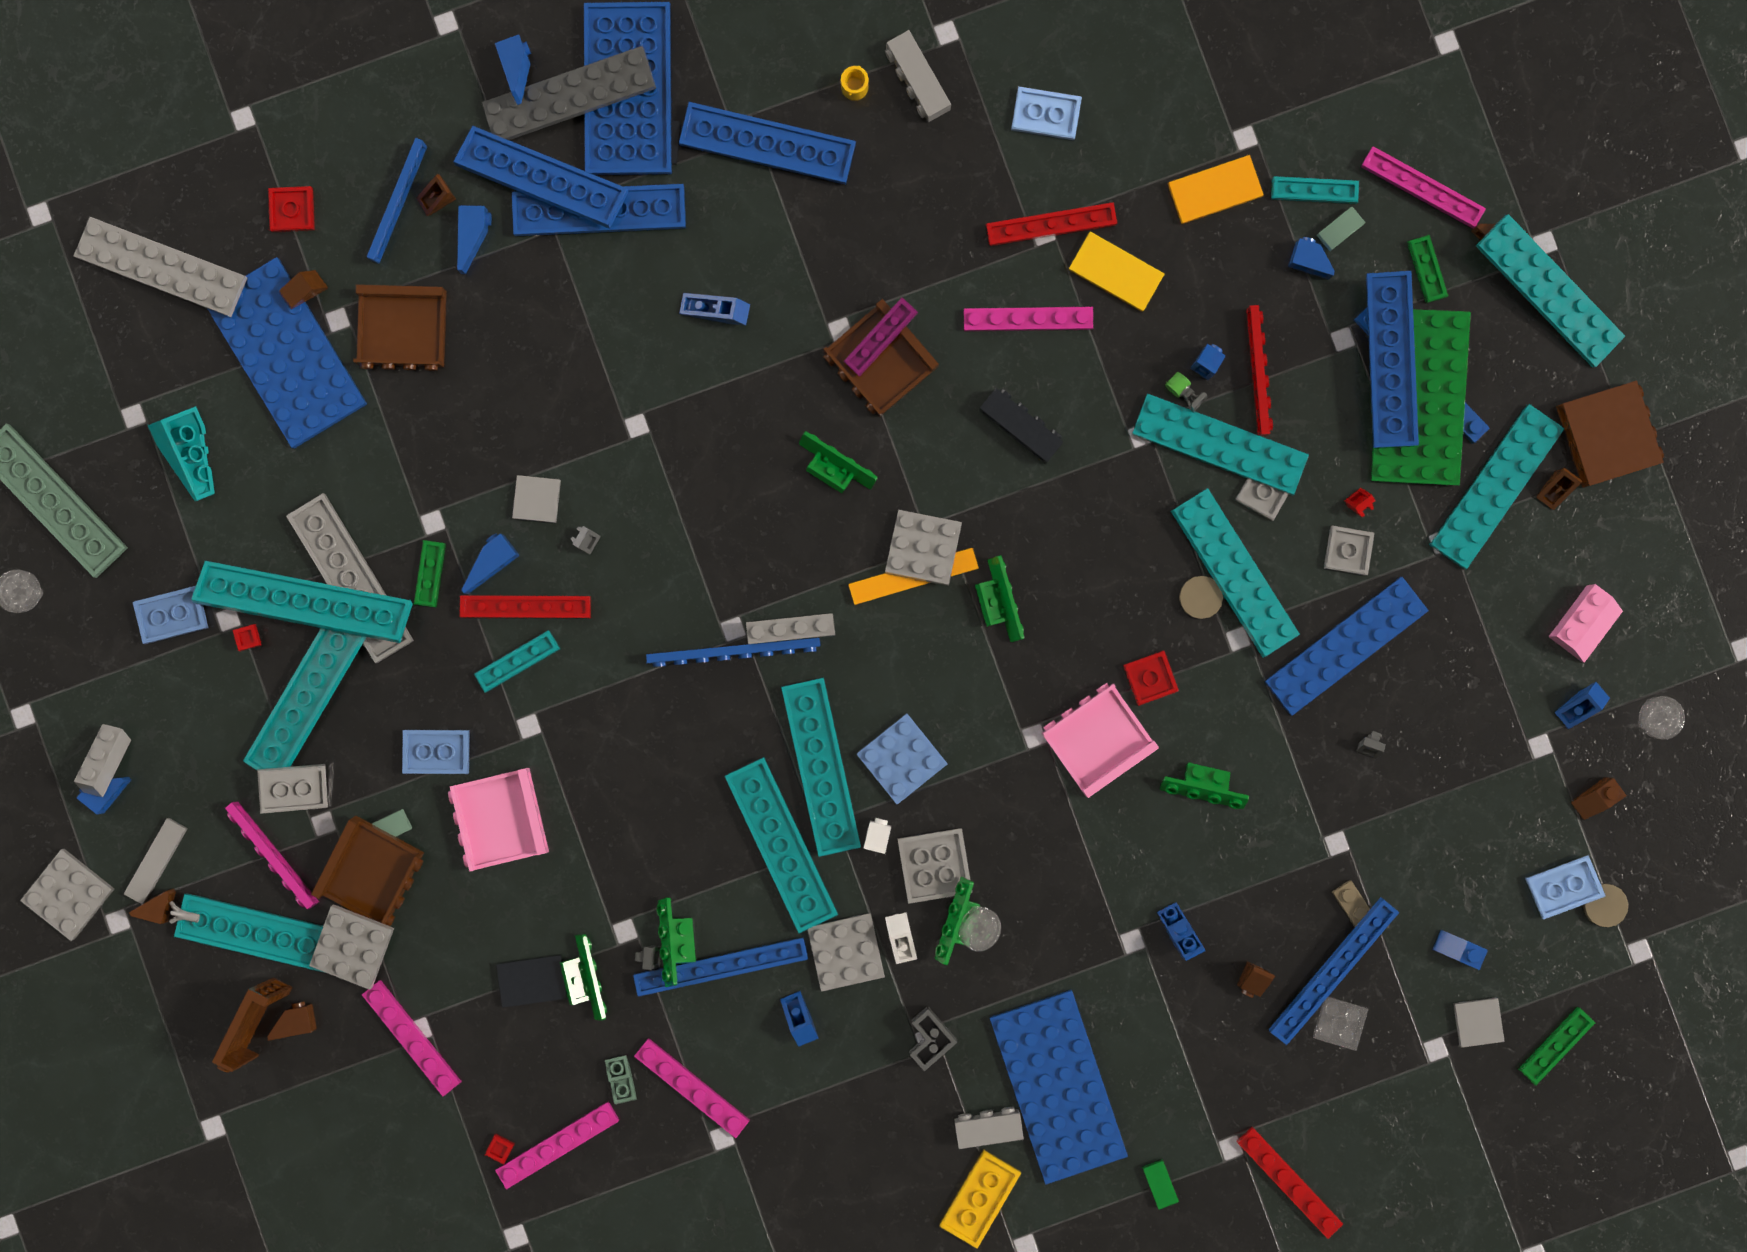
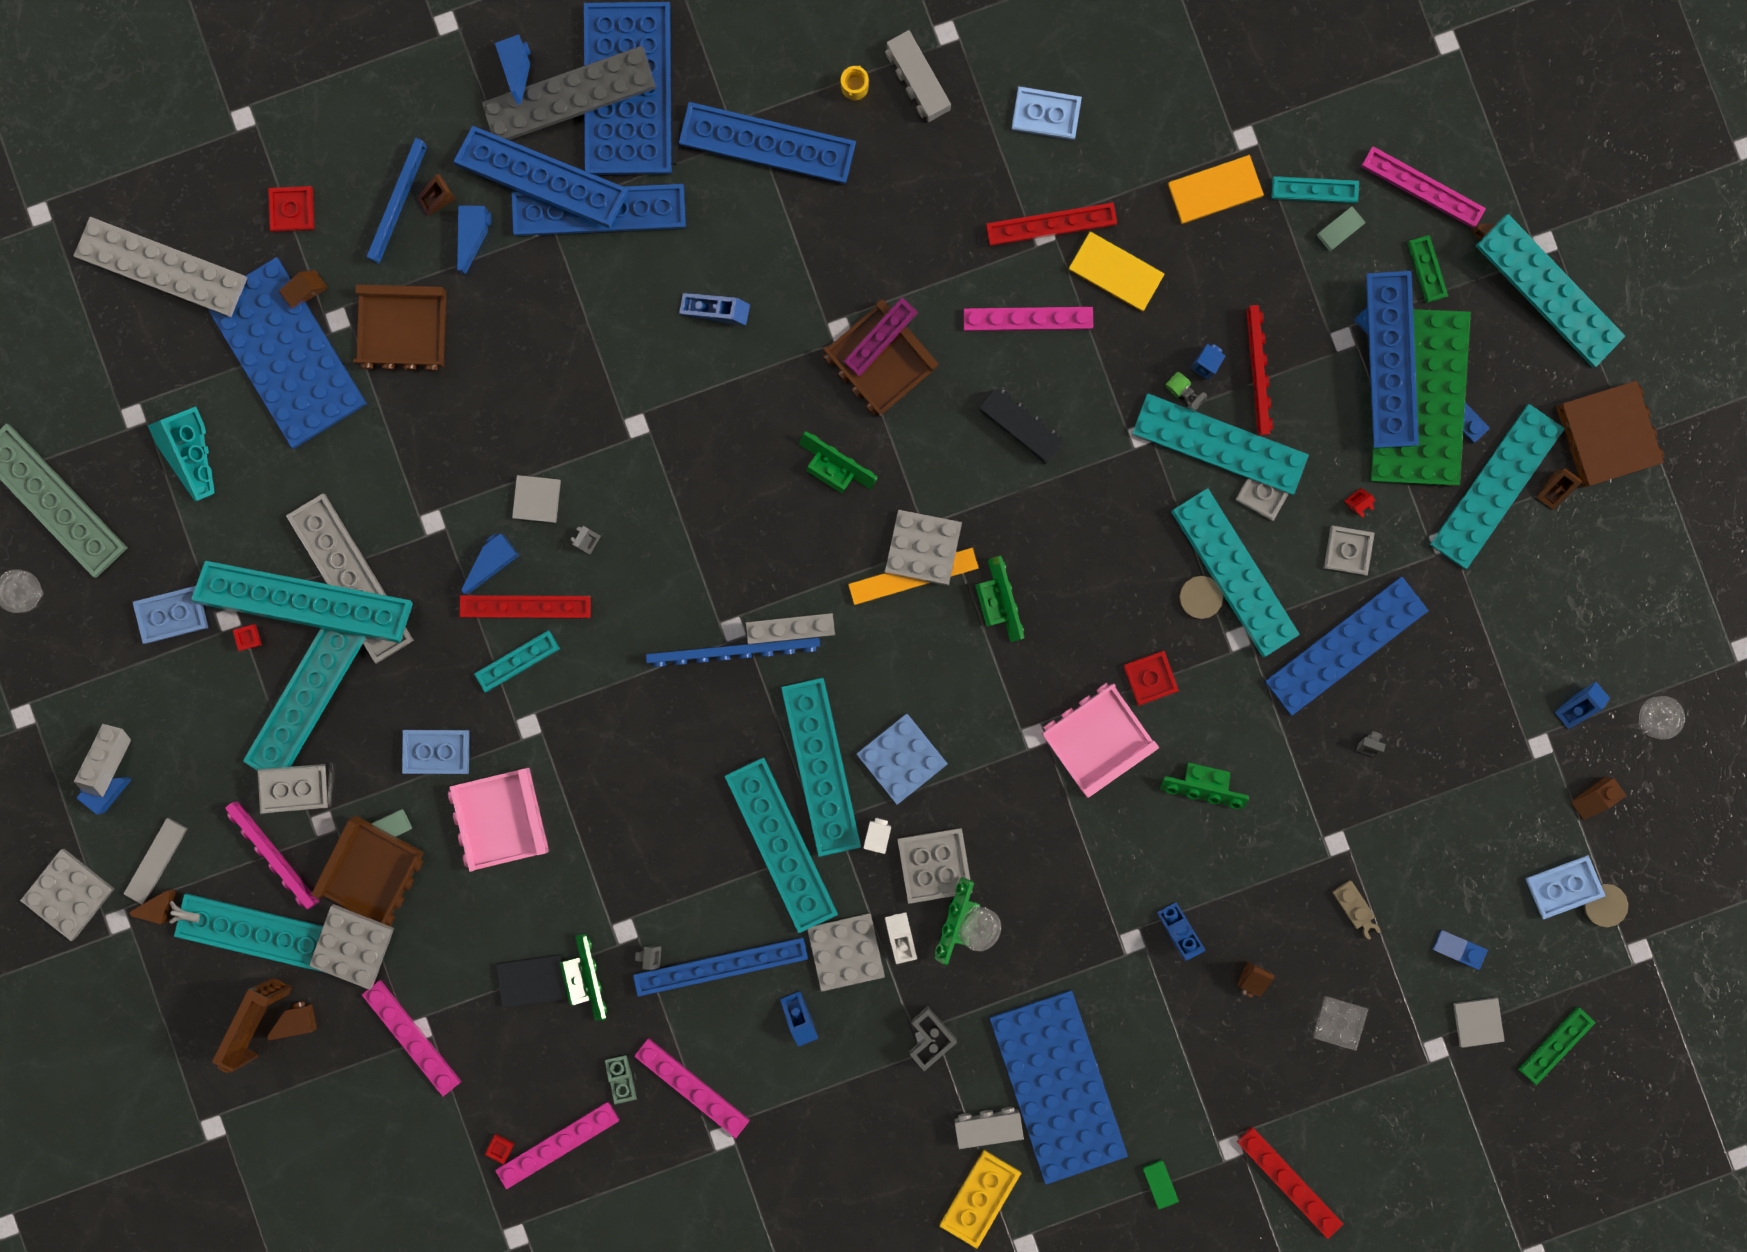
green tile [414,540,446,608] -> none
green bracket [657,898,696,987] -> none
blue plate [1269,897,1399,1045] -> none
blue slope [1288,237,1335,280] -> none
bright pink slope [1549,584,1623,663] -> none

